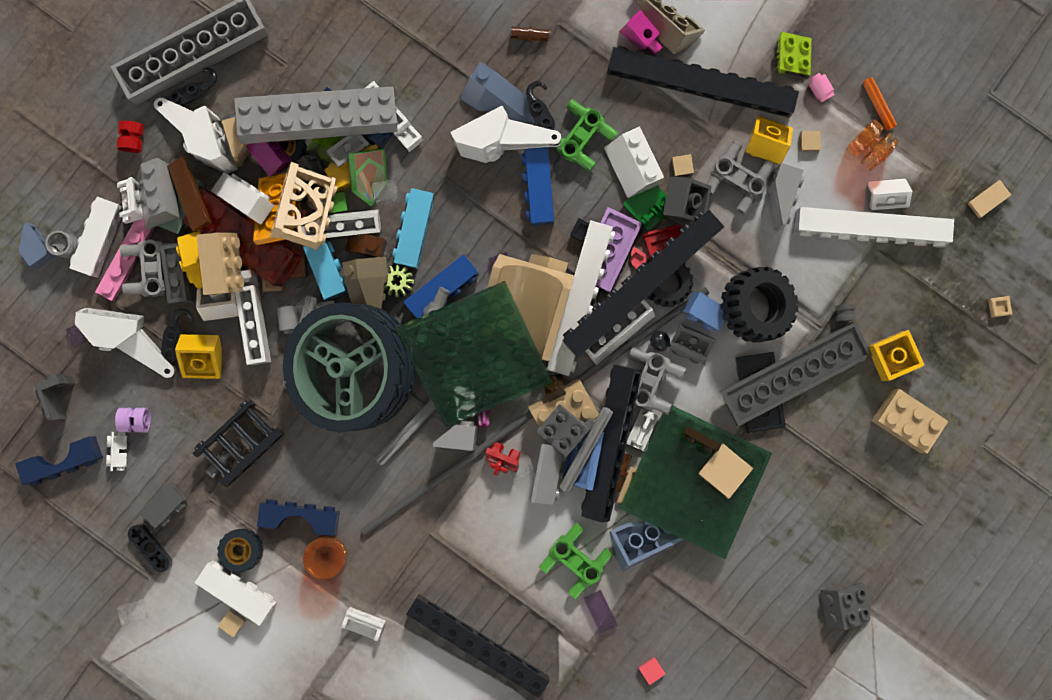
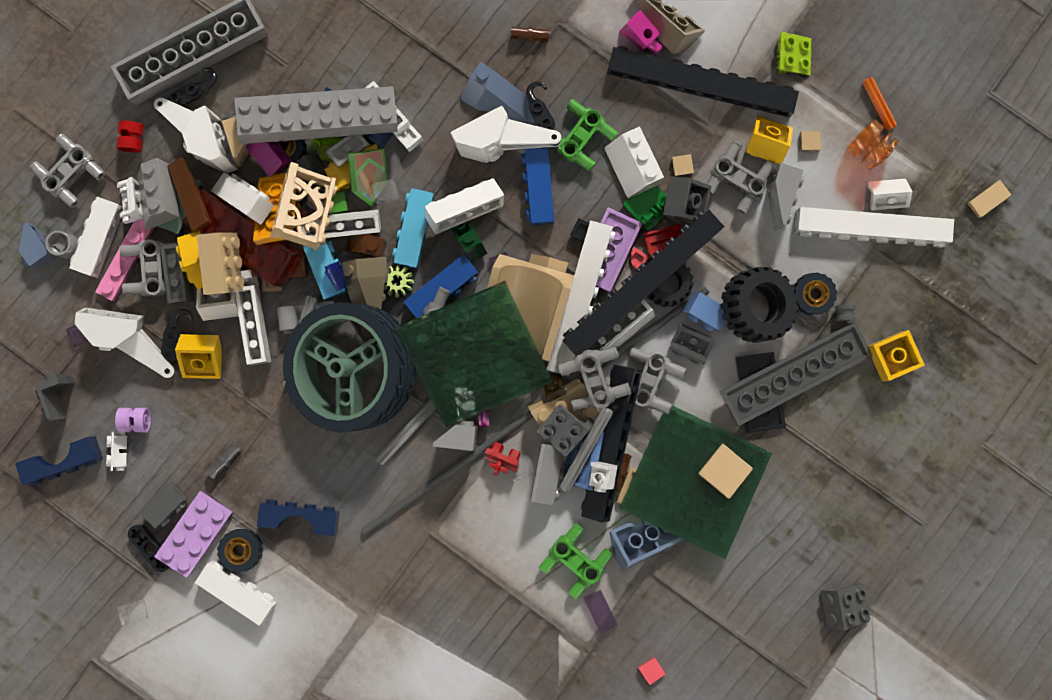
black fence [192,399,284,488] -> none
tan tile [218,609,246,637] -> none
clear orange wheel [303,535,347,579] -> none
white hinge [341,607,386,641] -> none
black brick [406,594,550,698] -> none
white hinge [627,408,659,451] -> none
black piece [650,331,670,352] -> none
dark brown plate [680,426,721,454] -> none
bright pink brick [808,73,835,103] -> none
tan brick [872,389,948,454] -> none
tan tile [988,296,1013,318] -> none
none -> light grey piece [29,134,106,208]
none -> lavender plate [154,491,233,578]
none -> clear blue cone [324,261,347,291]
none -> white brick [425,178,504,235]
none -> dark green slope [451,221,488,263]
none -> light grey piece [559,346,631,411]
none -> white brick [589,462,617,492]
none -> black wheel [793,272,837,315]

